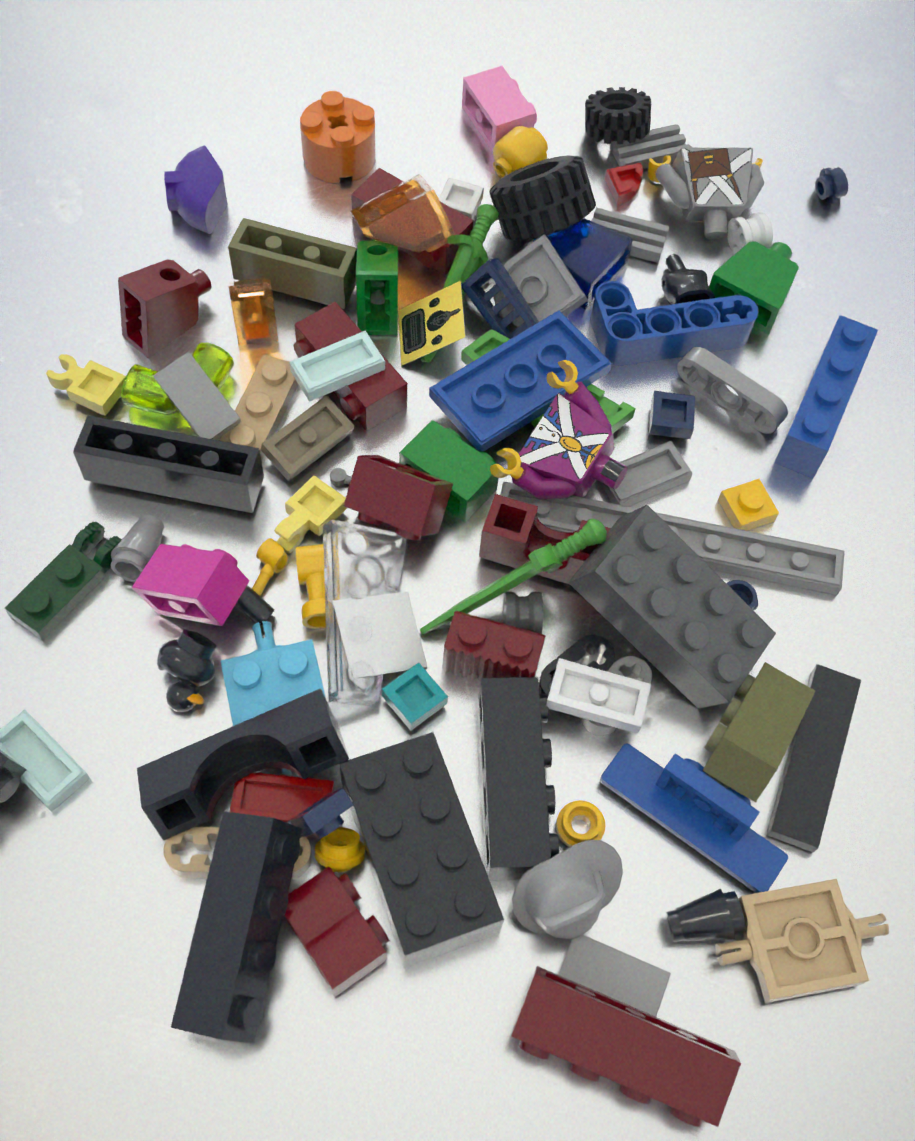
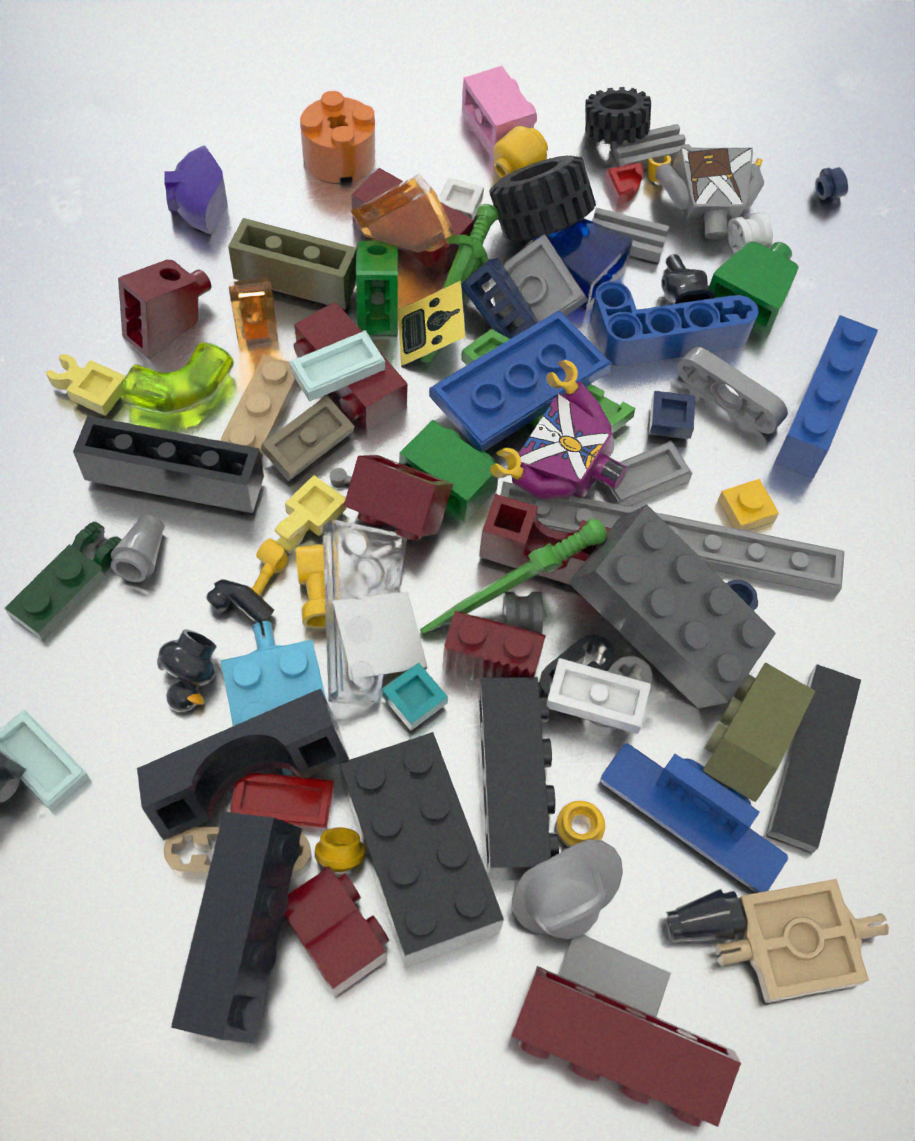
dark pink brick [132,544,249,626] -> none
light grey tile [153,351,241,440] -> none
dark blue plate [288,788,354,839] -> none

